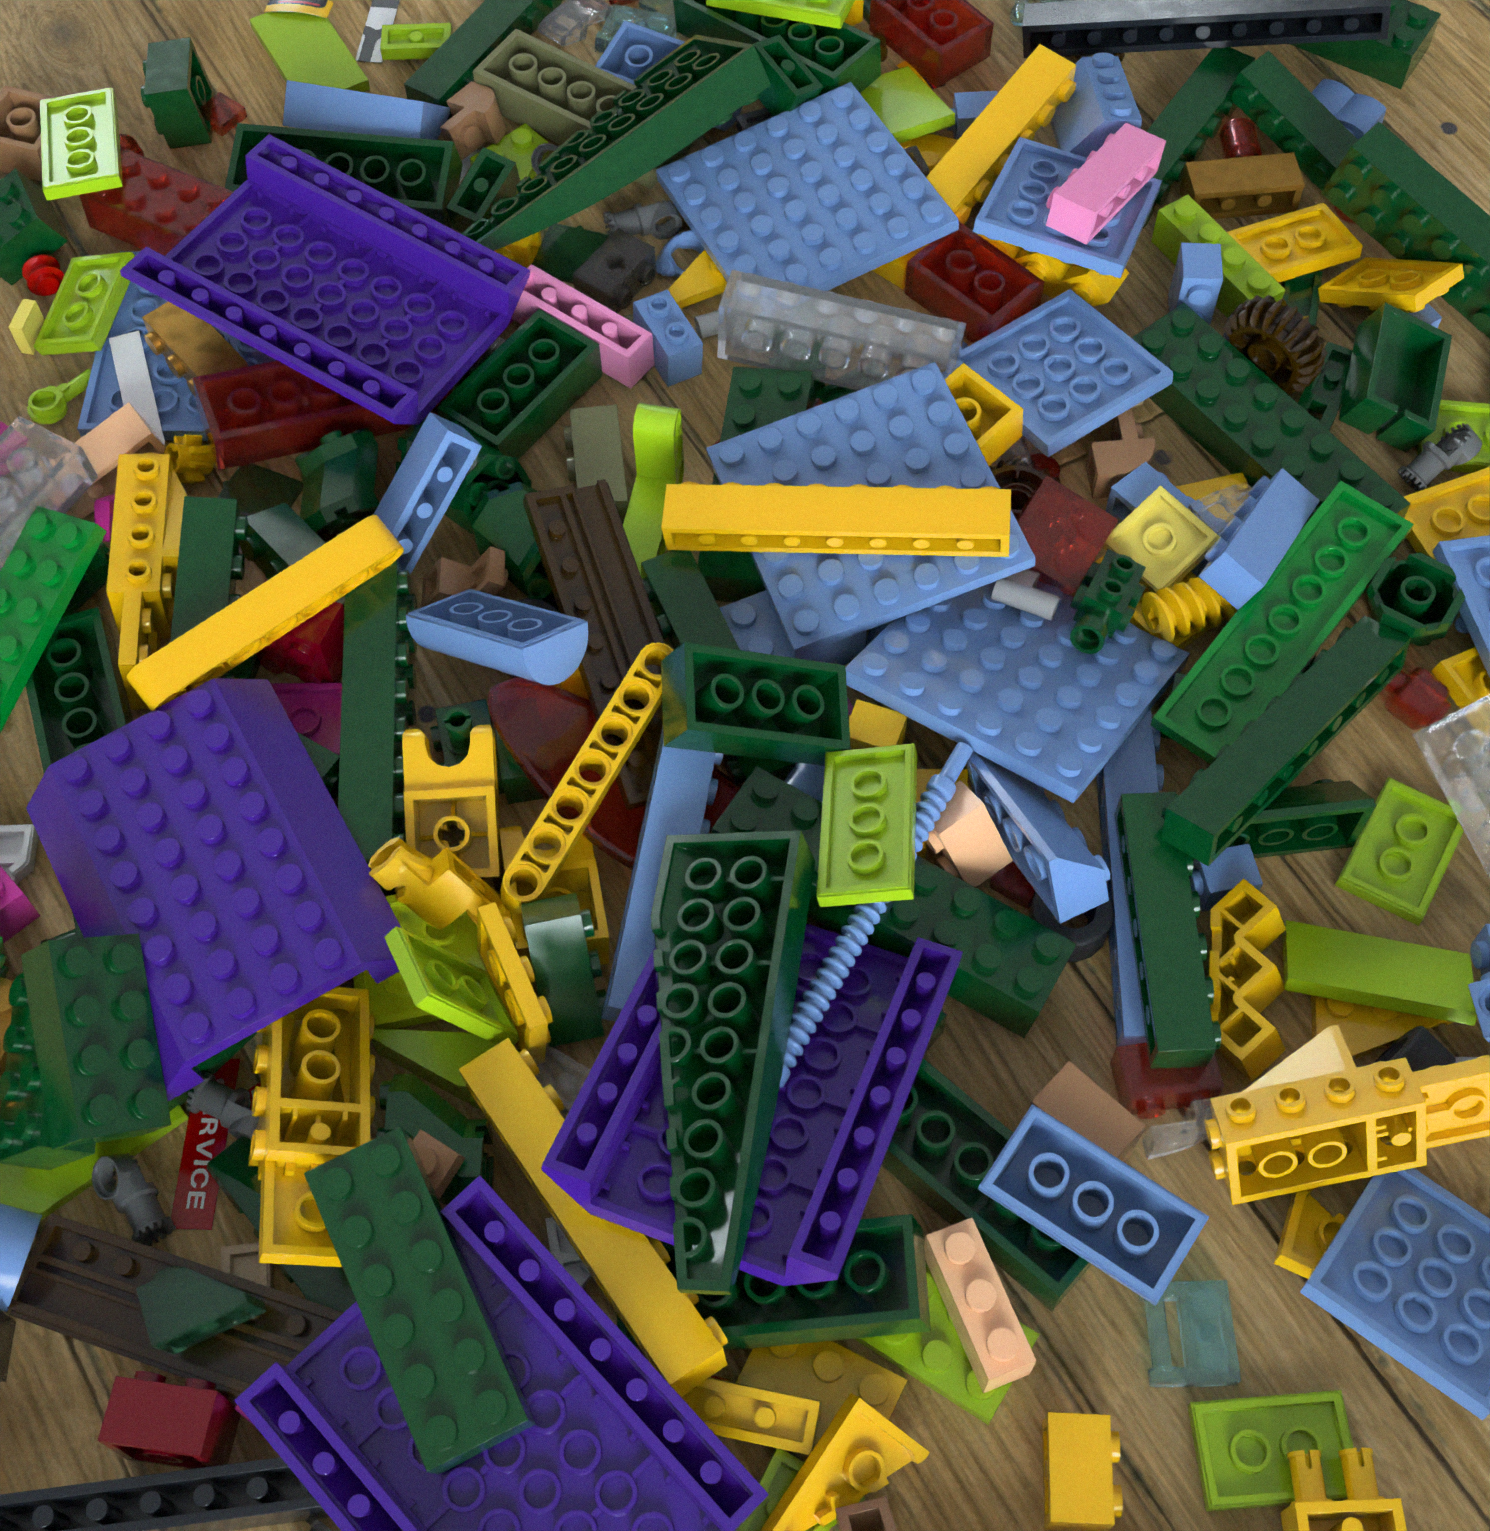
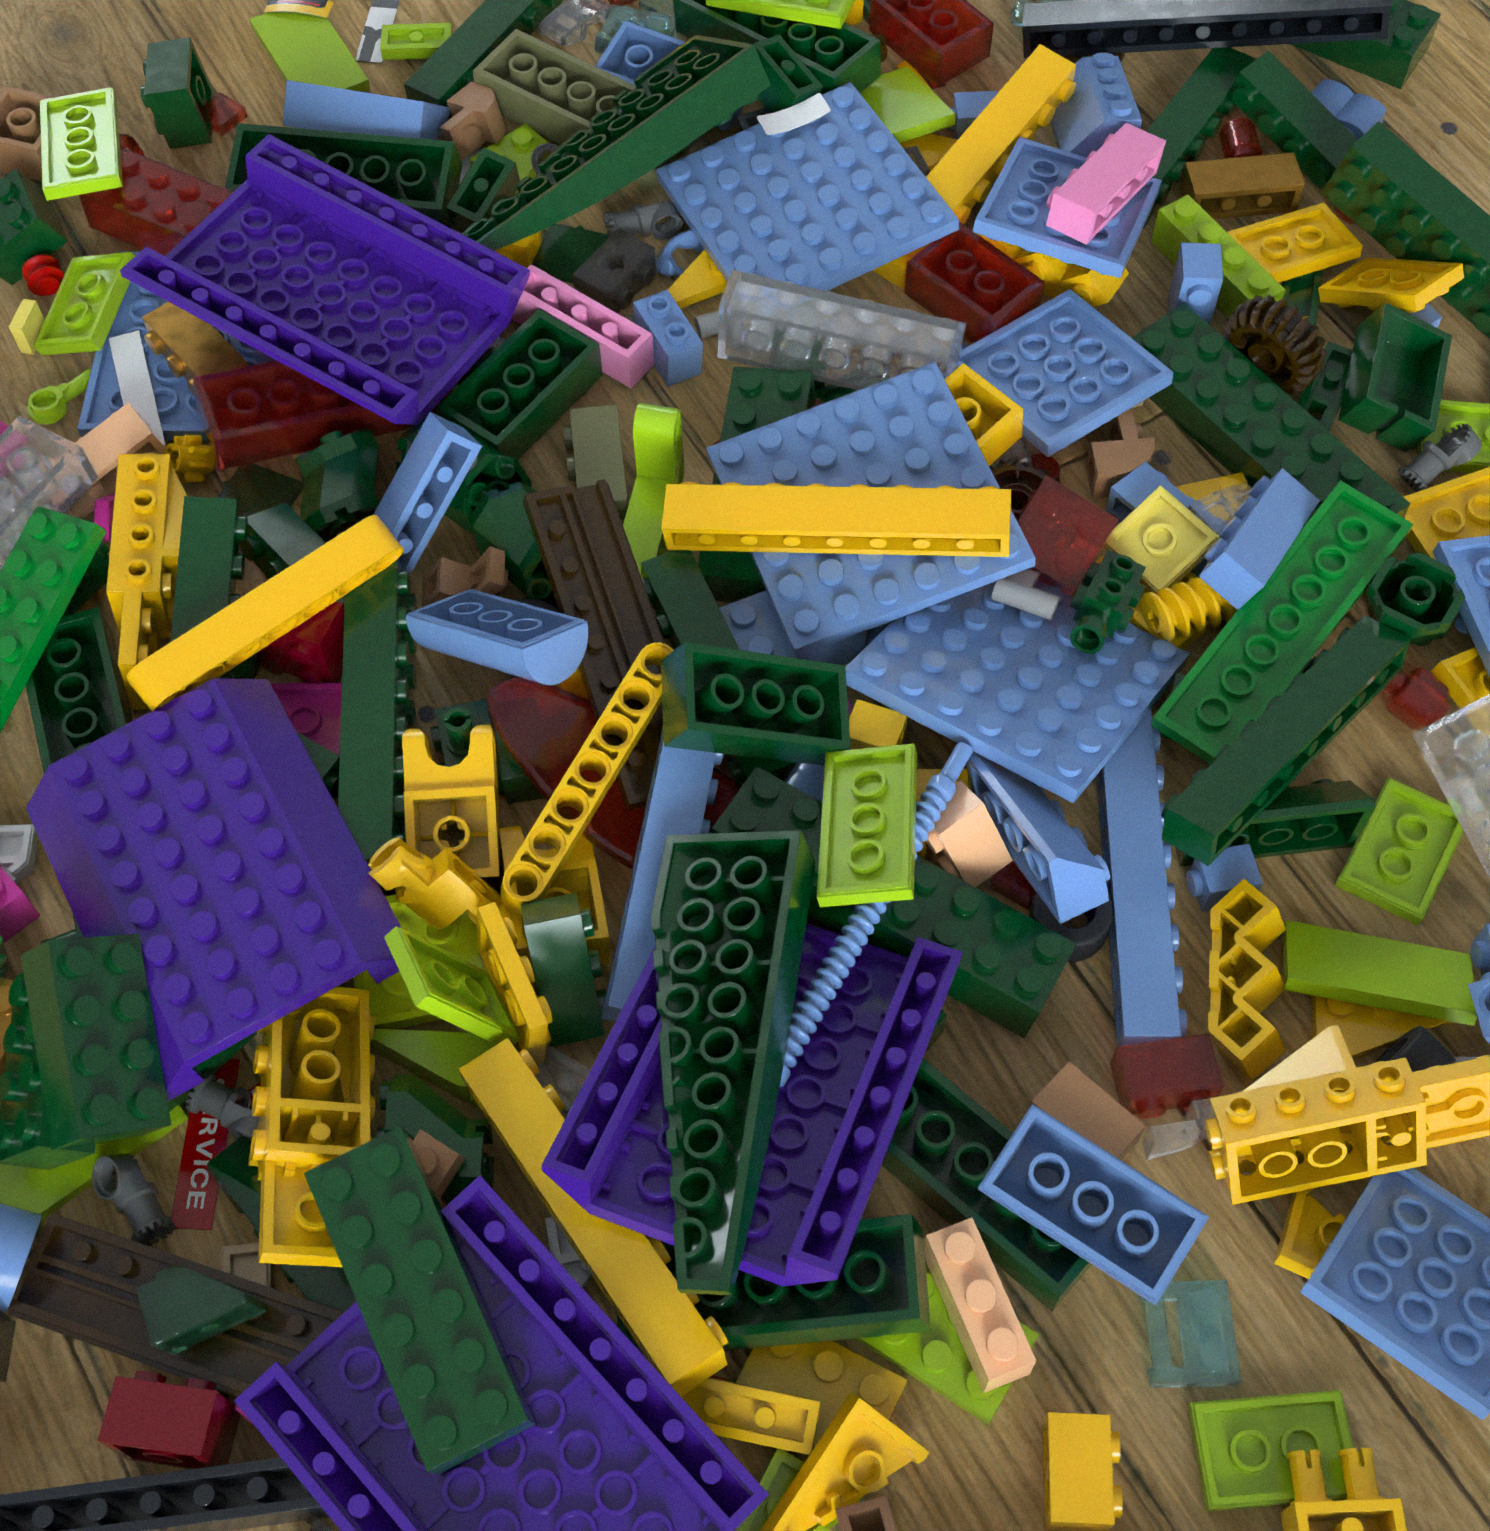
dark green brick [1114,792,1221,1069] -> none
none -> white sticker [757,93,831,135]

